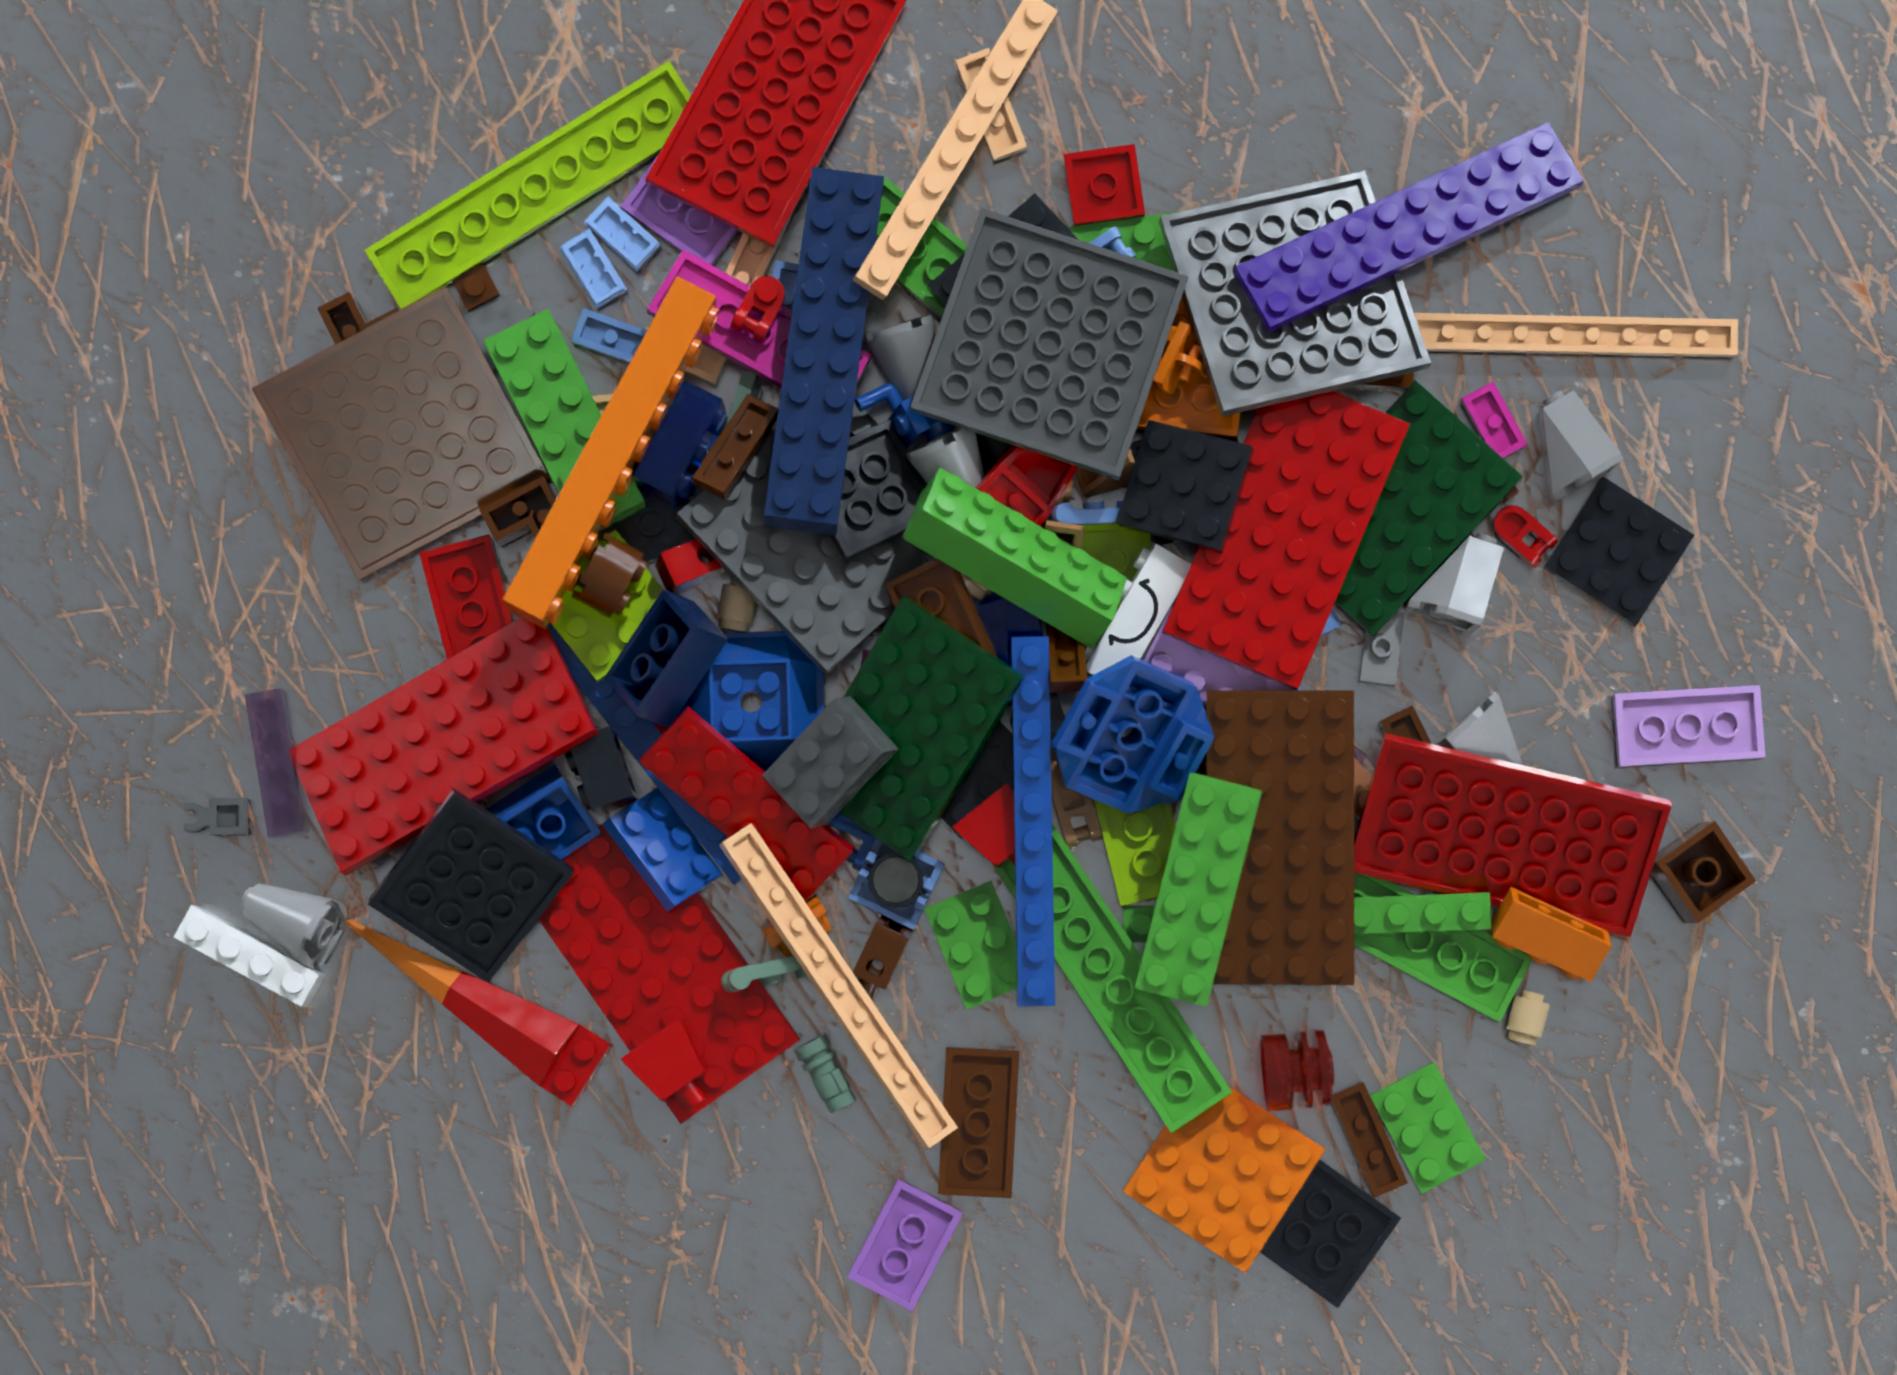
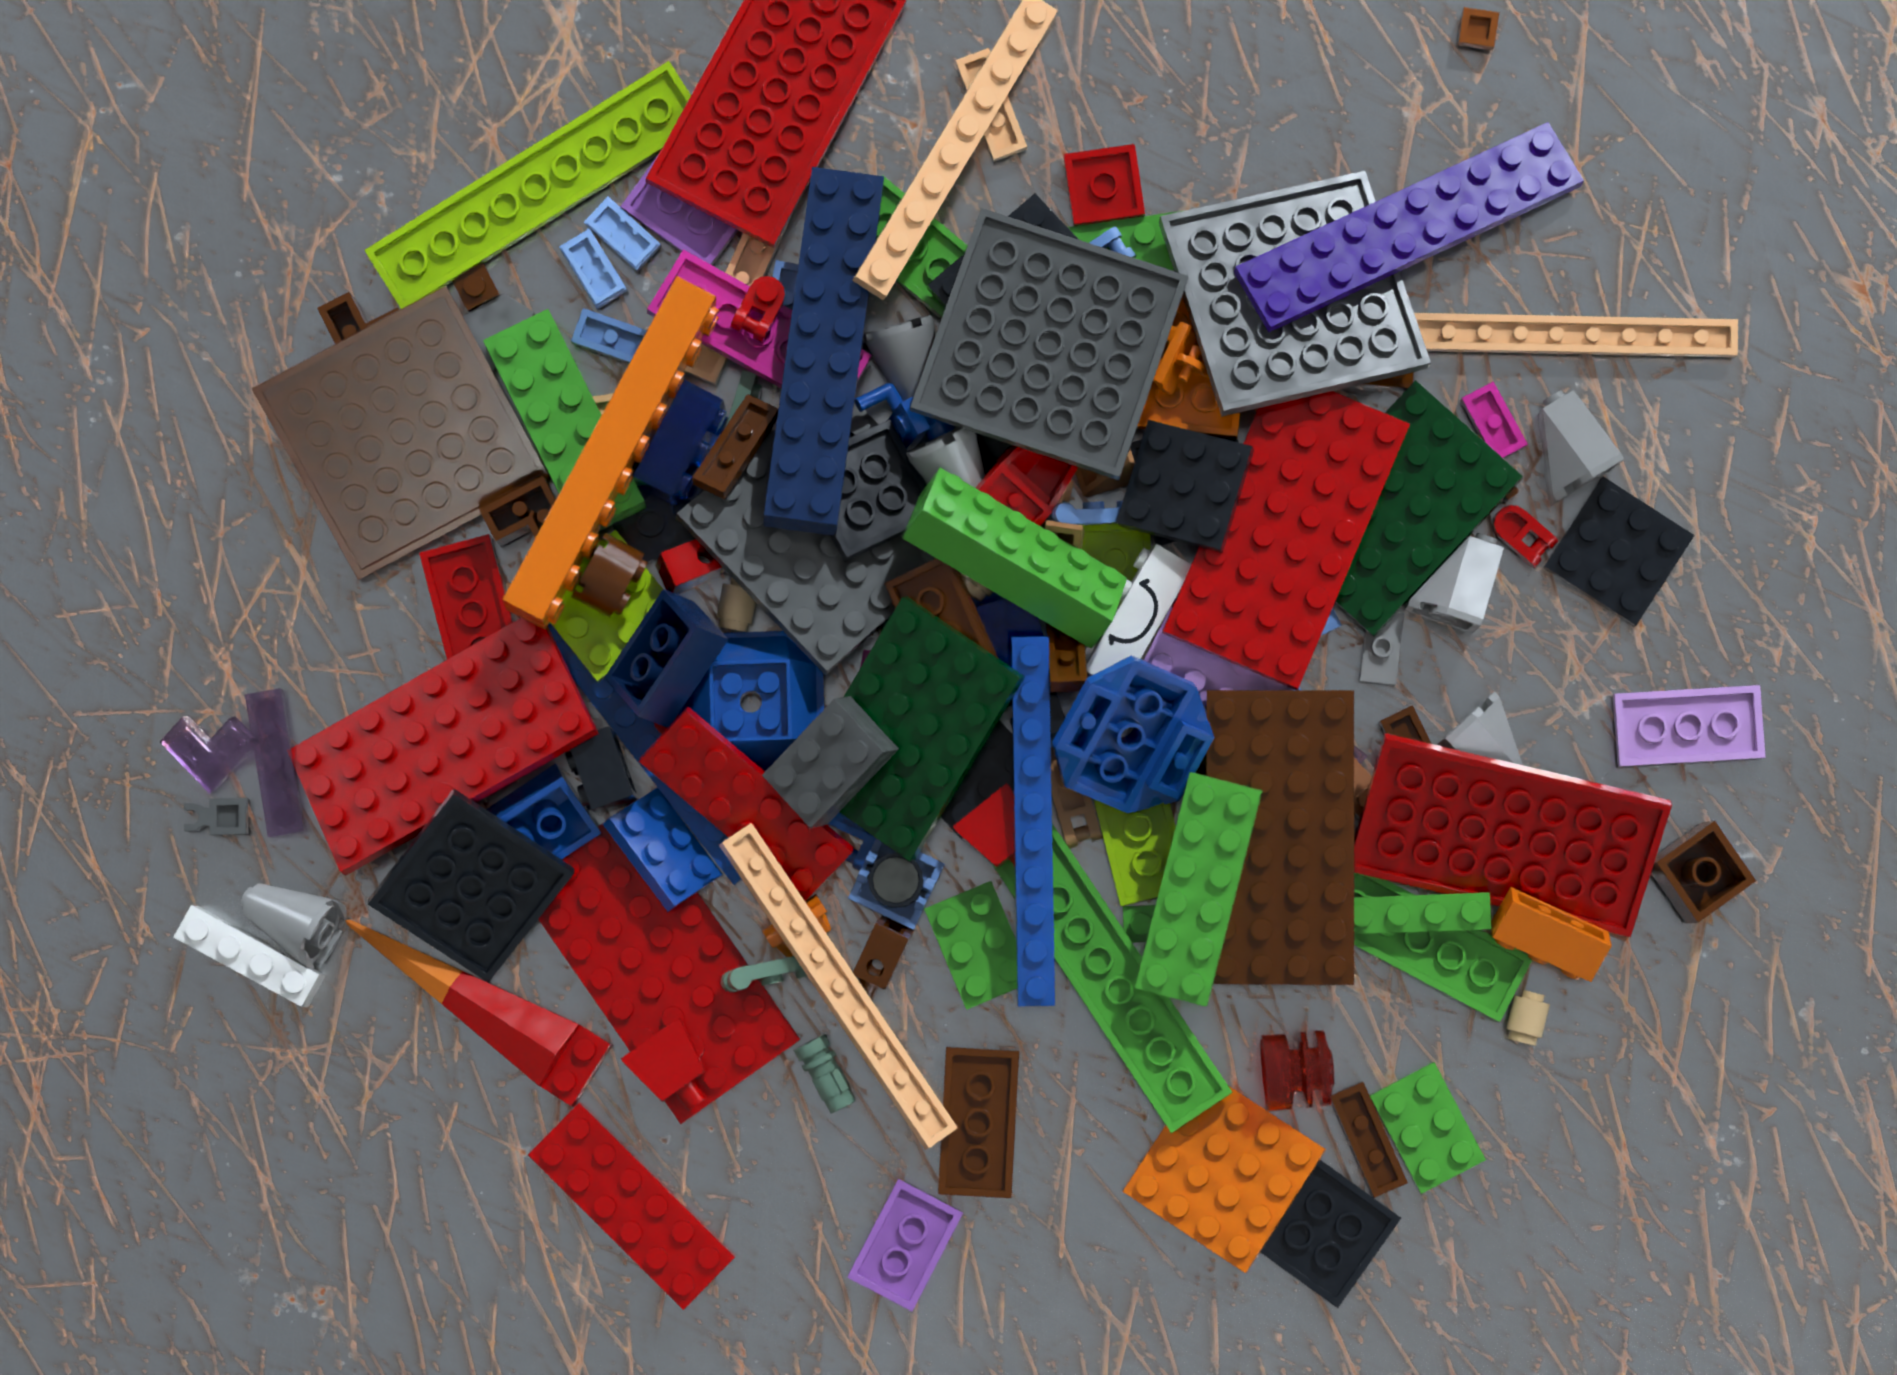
none -> clear purple plate [160,715,260,794]
none -> red plate [528,1102,736,1310]
none -> dark orange plate [1457,7,1499,51]

